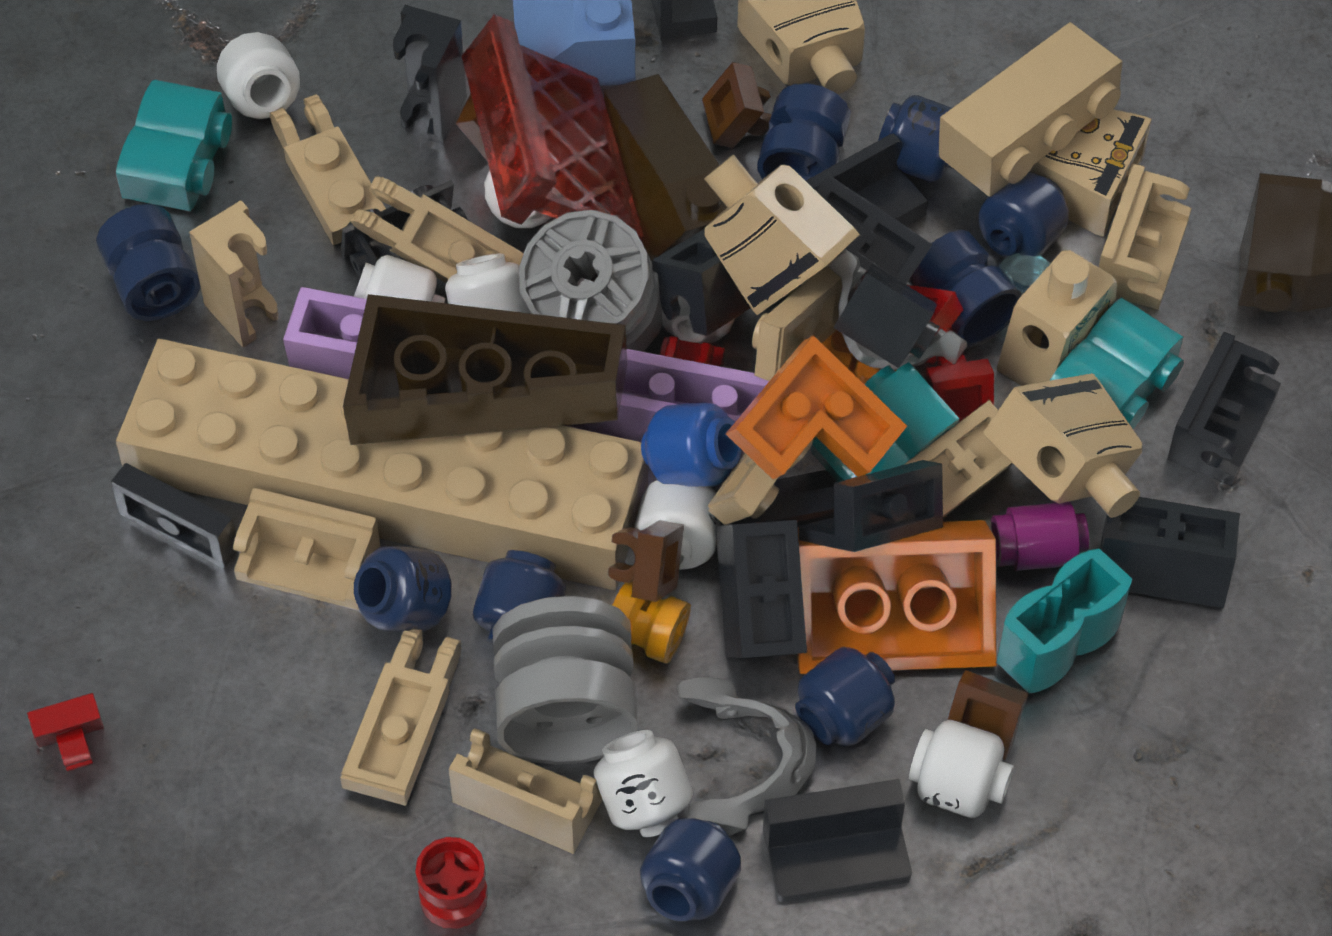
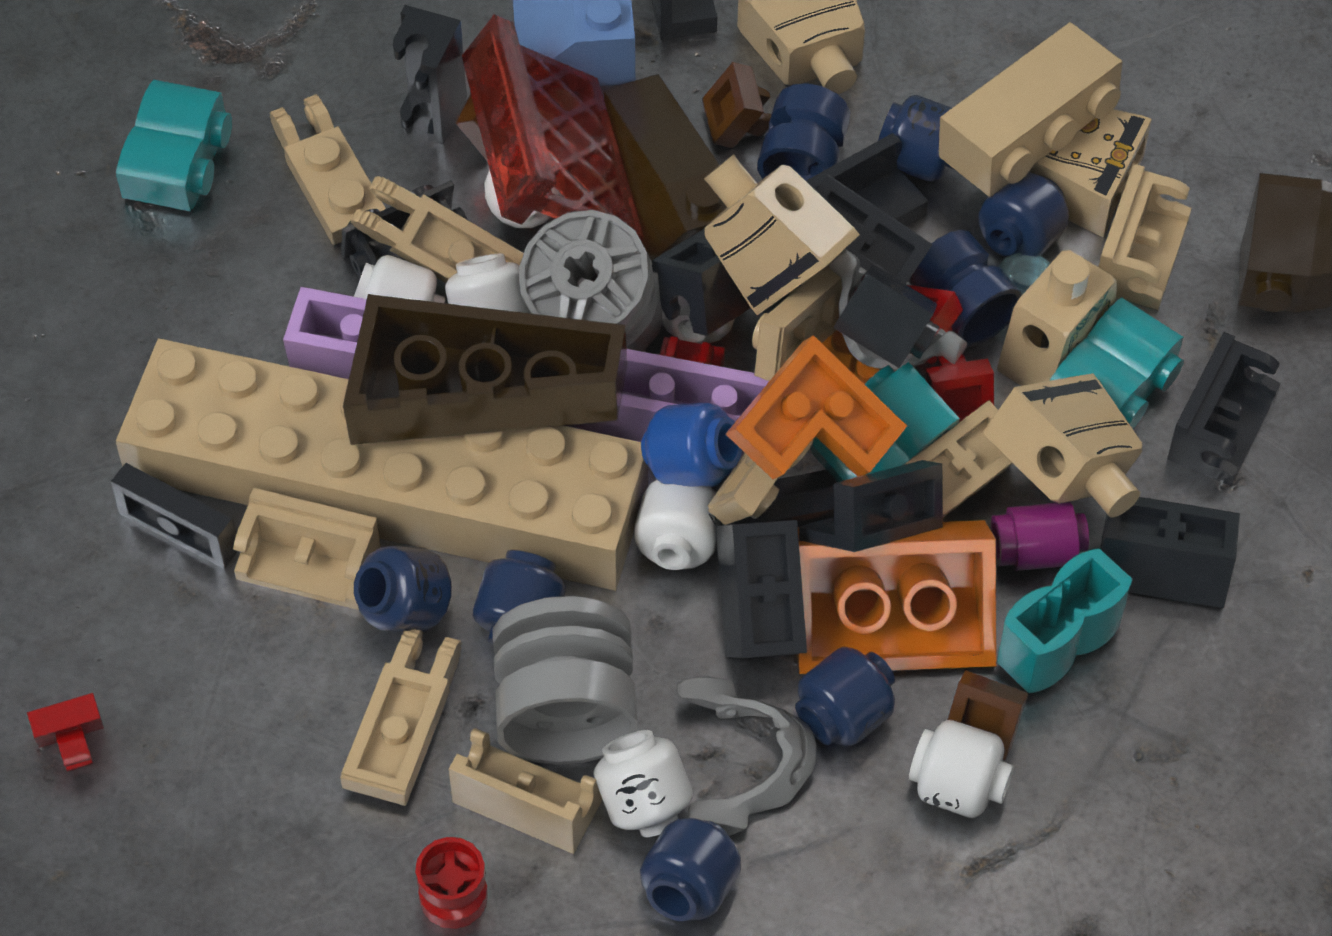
dark blue wheel [96,204,201,321] -> none
tan hinge [189,200,279,347] -> none
white head [217,32,300,119] -> none
reddish brown tile [608,520,684,602] -> none
light orange wheel [612,581,691,664] -> none
black panel [763,779,912,903] -> none

